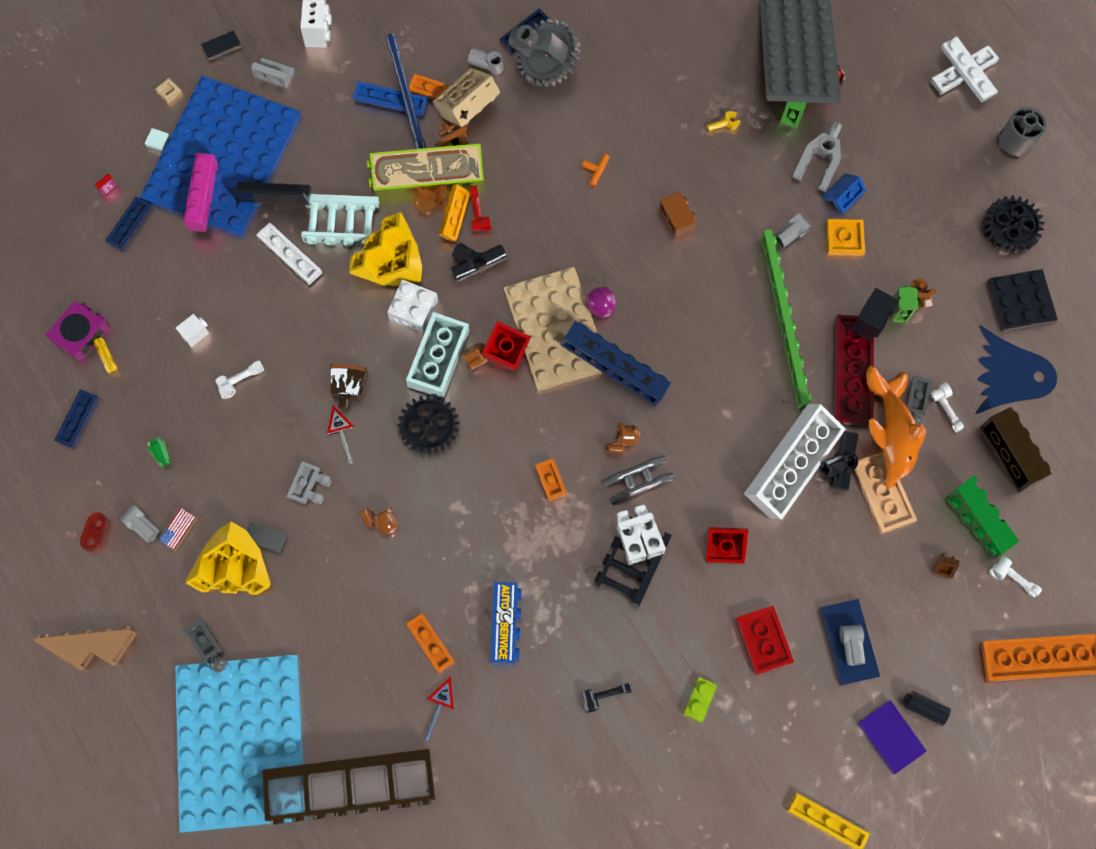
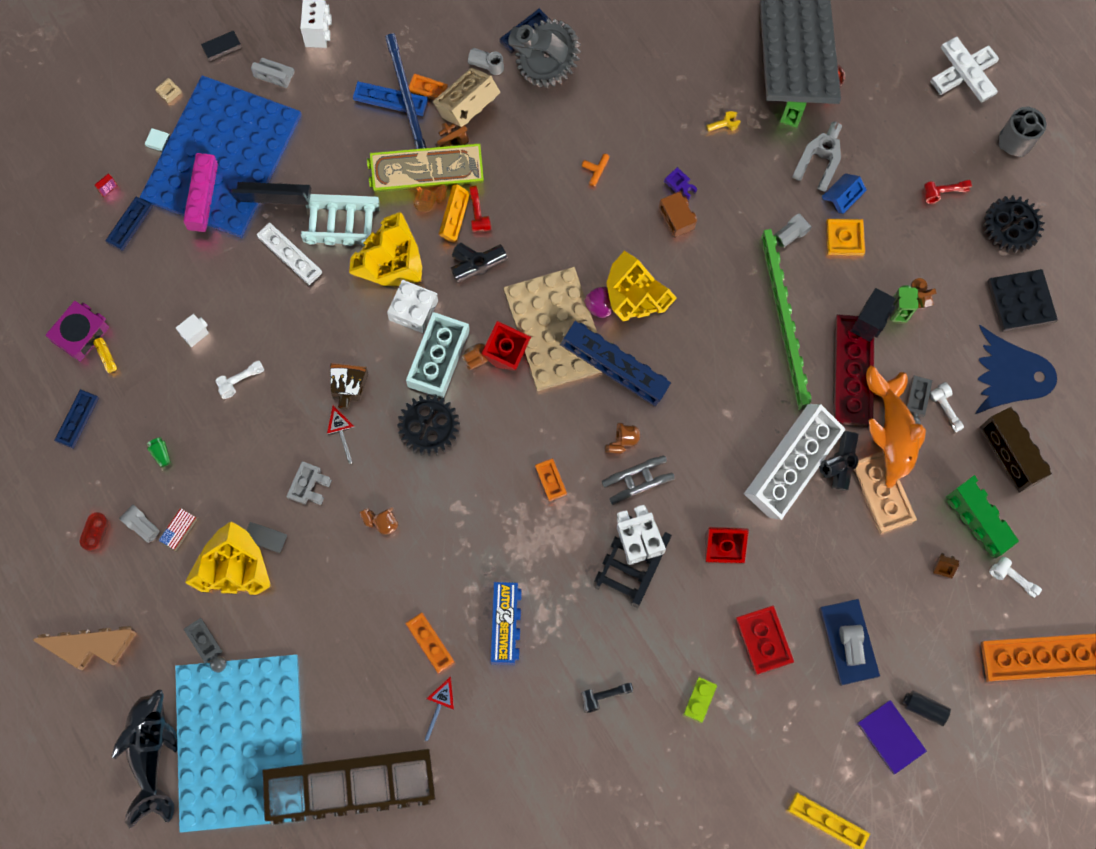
none -> black animal [112,690,178,828]
none -> yellow brick [606,250,676,321]
none -> dark purple plate [664,167,697,200]
none -> red brick [924,180,972,204]

